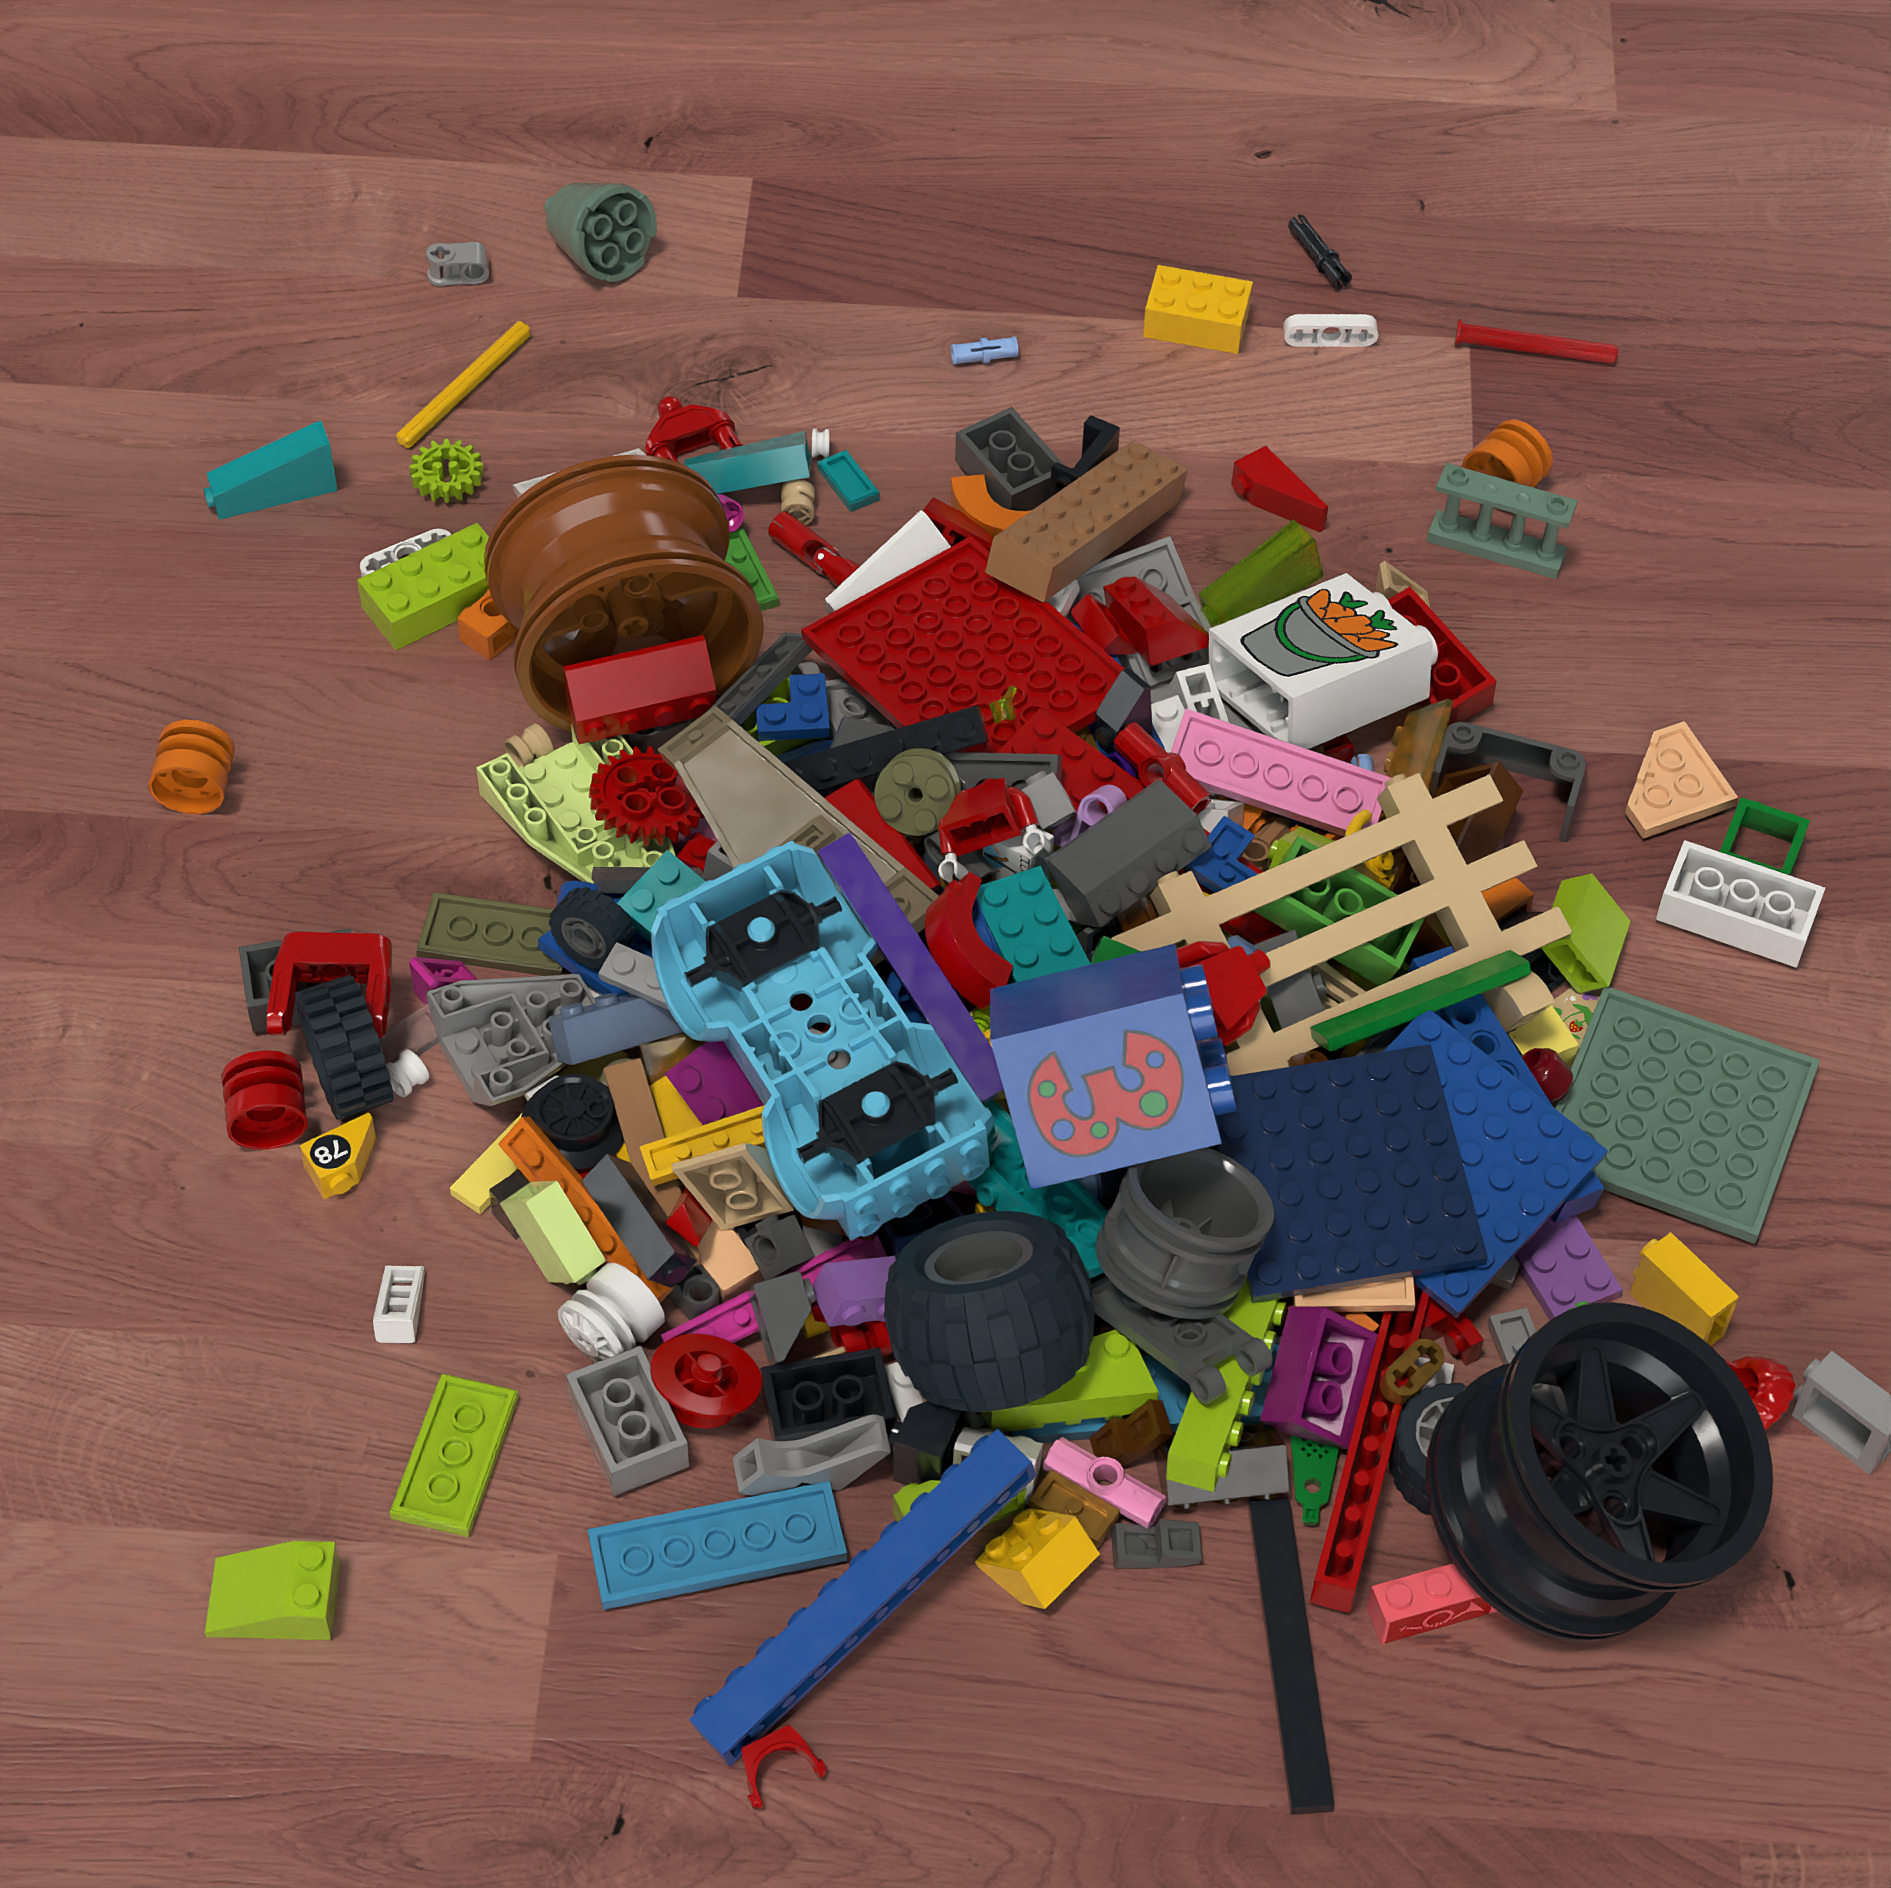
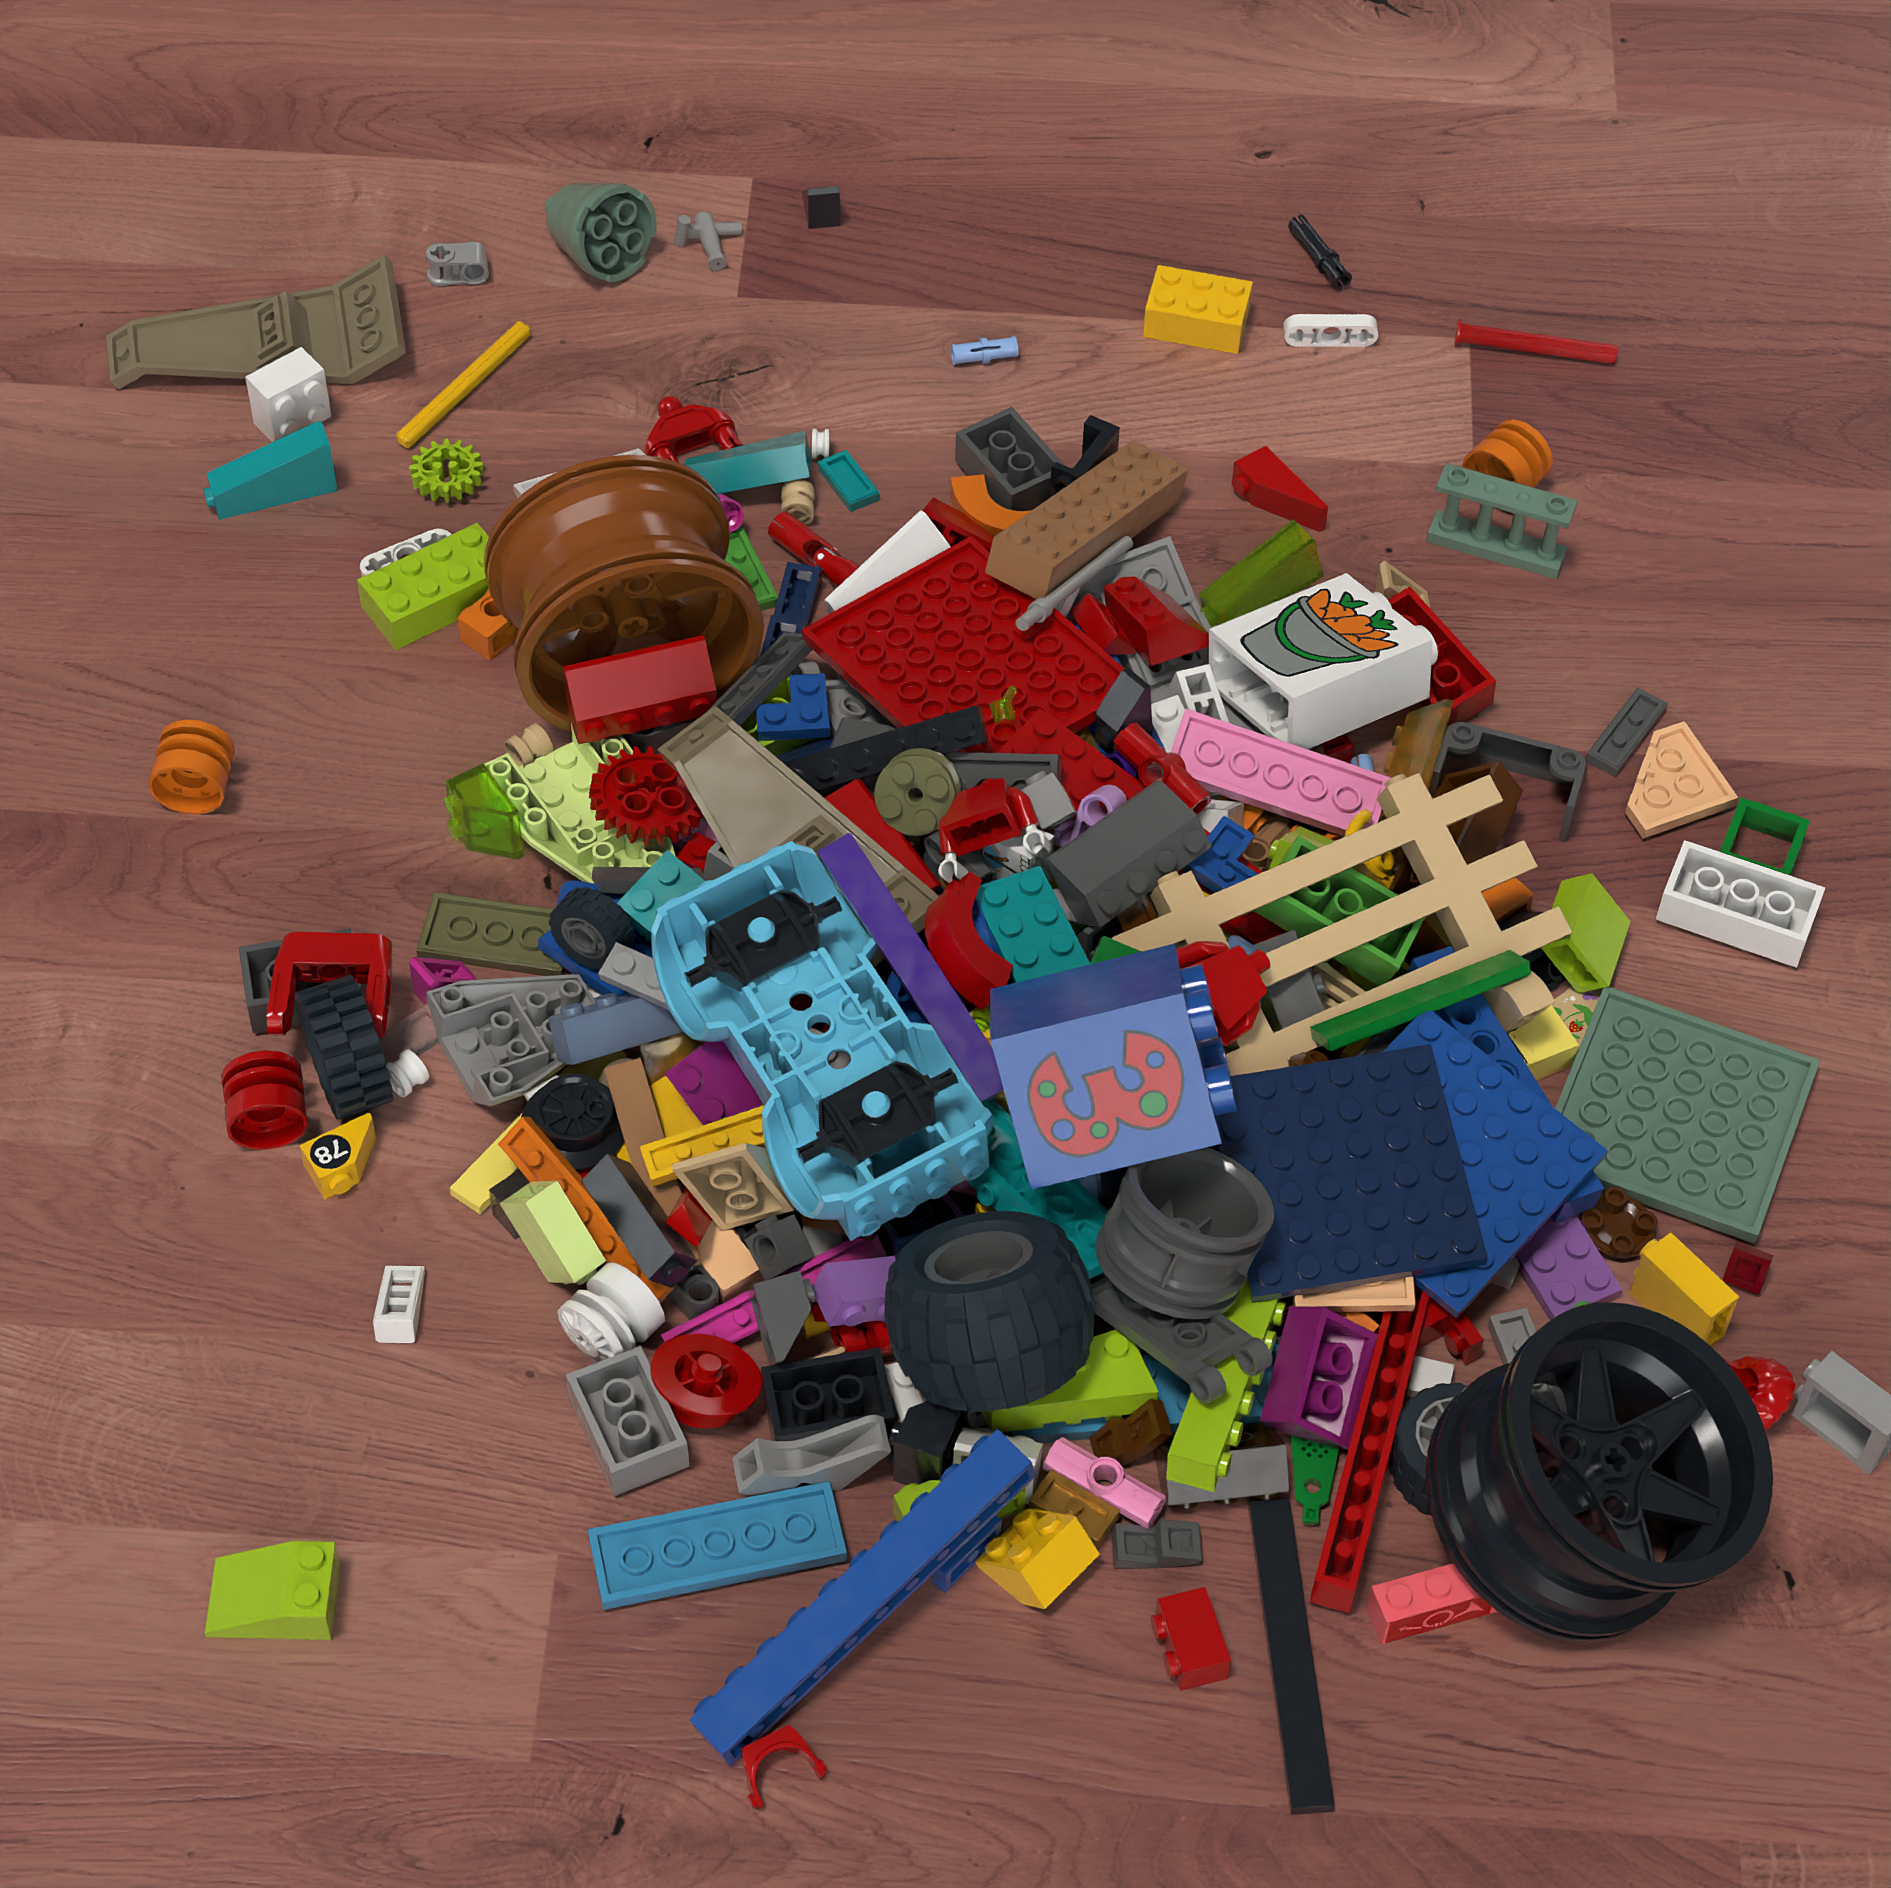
lime tile [390,1373,519,1537] -> none
pearl gold beam [1379,1339,1445,1404] -> none
dark red head [1522,1048,1573,1103] -> none
none -> dark tan wing [106,255,406,389]
none -> white brick [245,347,331,442]
none -> clear neon green slope [443,763,524,860]
none -> light grey piece [674,211,742,271]
none -> dark blue slope [760,562,822,657]
none -> black slope [802,186,840,229]
none -> blue plate [933,1515,1002,1593]
none -> light grey bar [1016,536,1133,631]
none -> red brick [1151,1587,1231,1691]
none -> reddish brown dish [1579,1187,1658,1258]
none -> dark grey tile [1585,688,1668,777]
none -> dark red tile [1722,1242,1774,1294]

